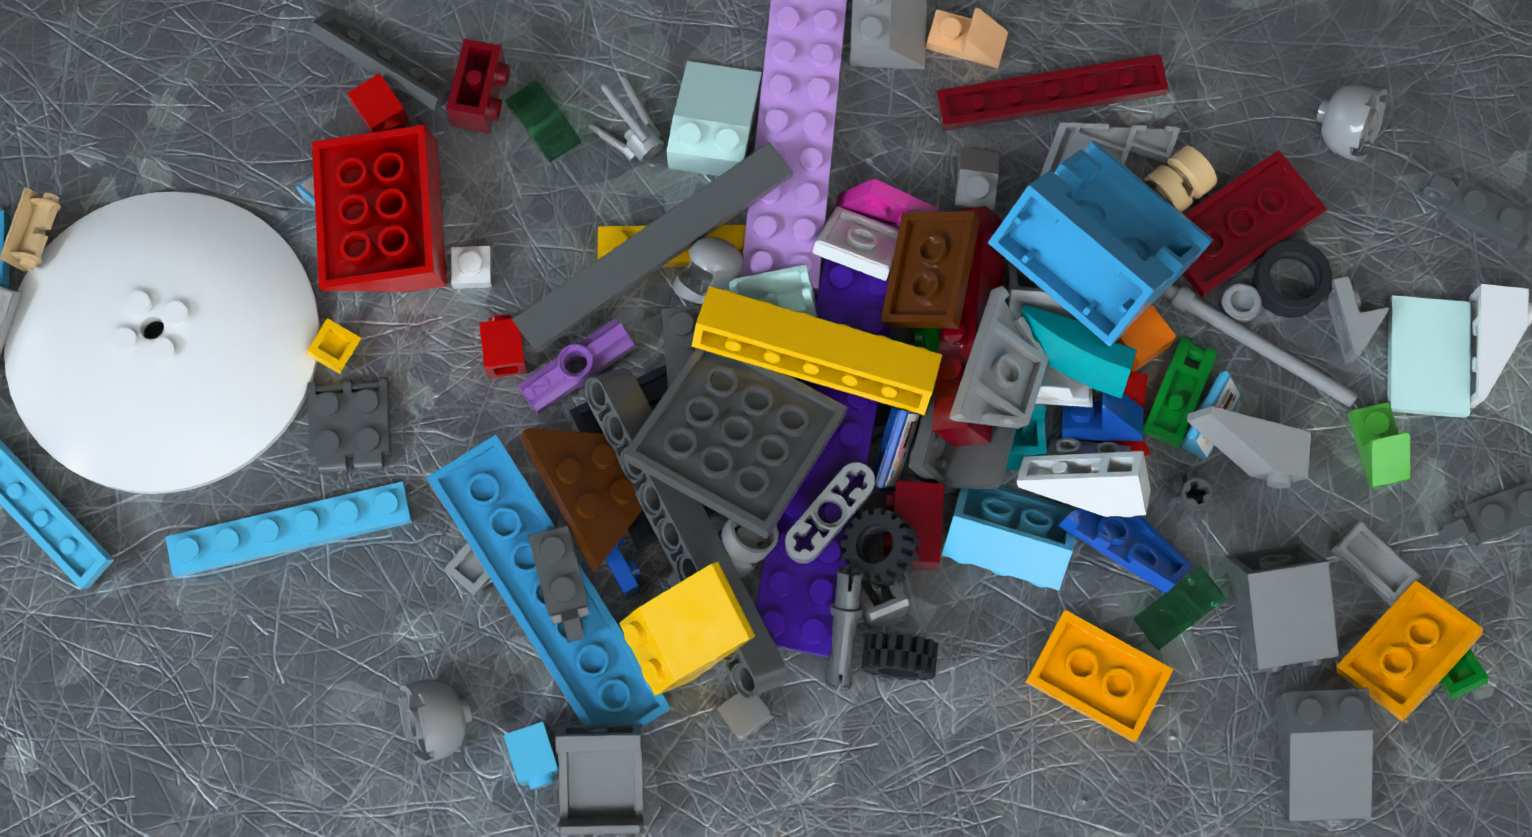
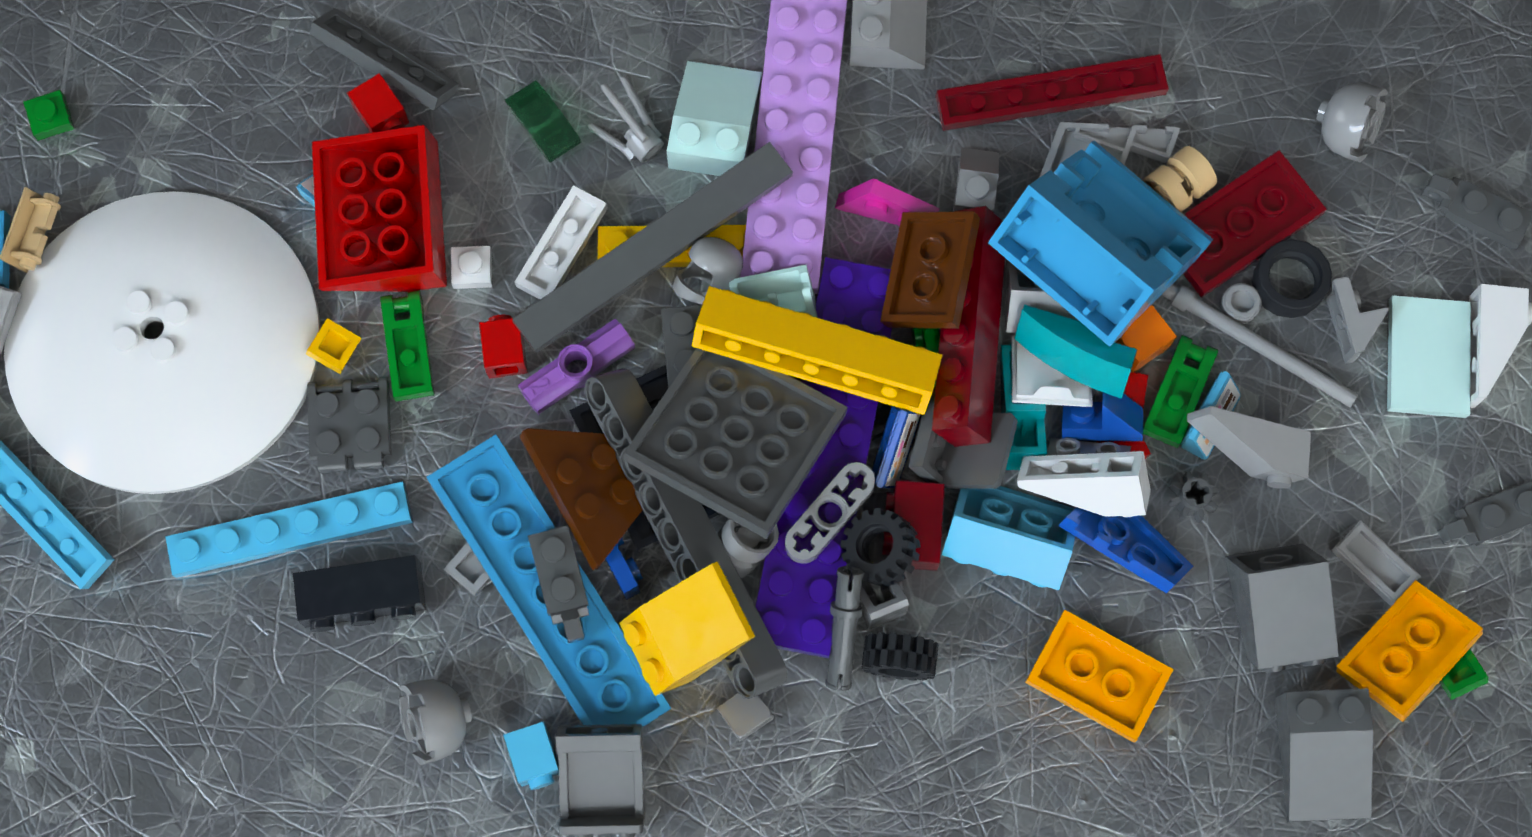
dark red brick [446,39,511,134] -> none
white plate [812,206,899,281] -> none
light nougat slope [926,7,1008,68] -> none
light grey wing [949,286,1049,429] -> none
clear green slope [1133,566,1227,651] -> none
bright green slope [1347,402,1411,489] -> none
none -> green plate [23,90,75,141]
none -> black brick [293,555,426,632]
none -> green plate [380,290,435,402]
none -> white plate [515,185,608,299]

